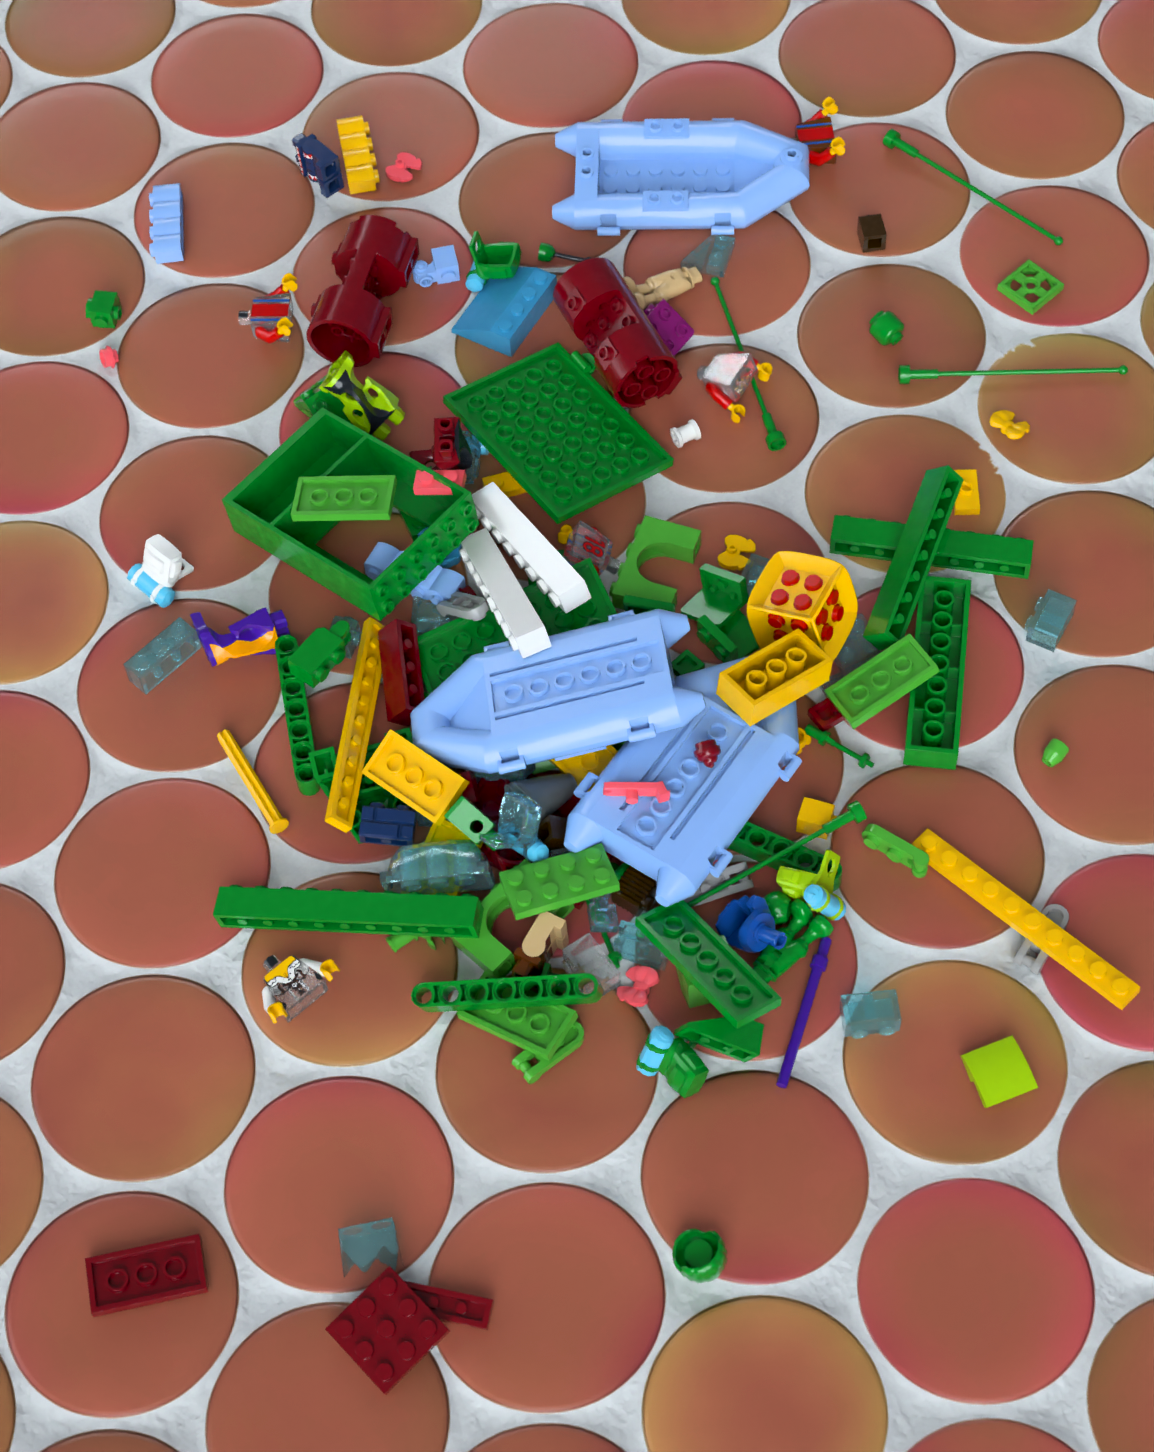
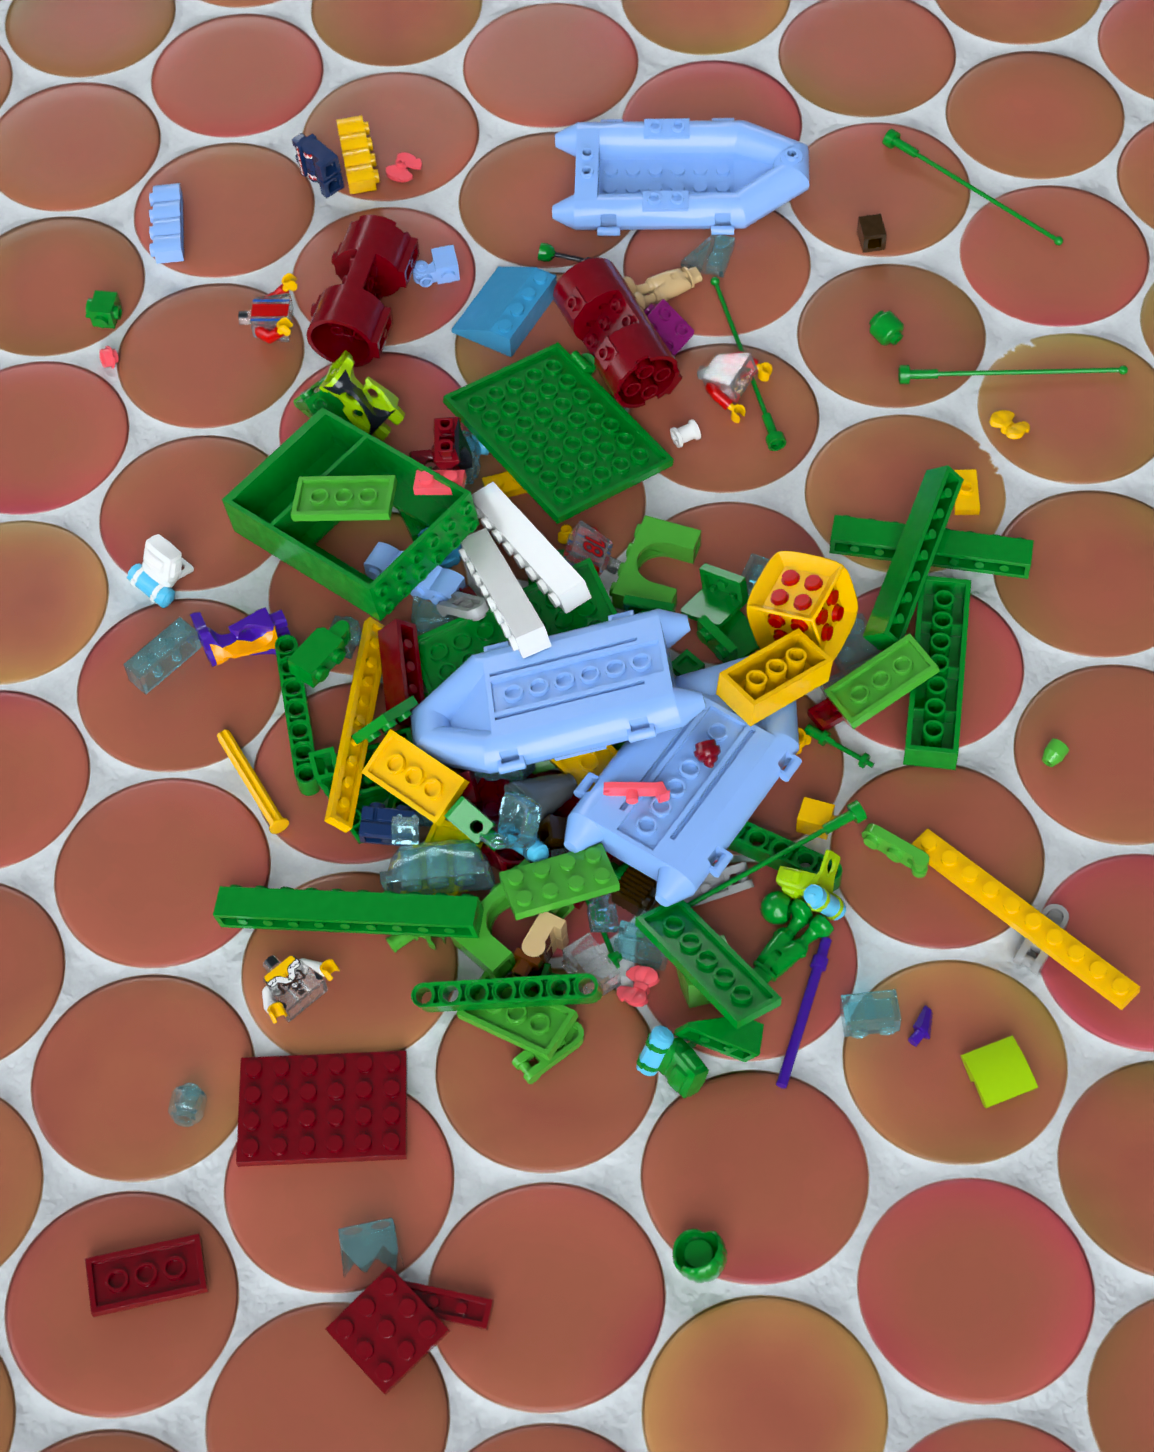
green piece [465,231,521,292] -> none
blue piece [715,895,787,953] -> none
yellow piece [717,535,756,571] -> none
torso [791,97,845,166] -> none
bright green piece [997,260,1064,315] -> none
clear light blue brick [1024,589,1077,652] -> none
none -> clear light blue head [168,1083,207,1127]
none -> dark red plate [236,1050,407,1167]
none -> green plate [351,696,418,744]
none -> clear light blue tile [391,814,419,845]
none -> dark purple bar [908,1006,933,1046]

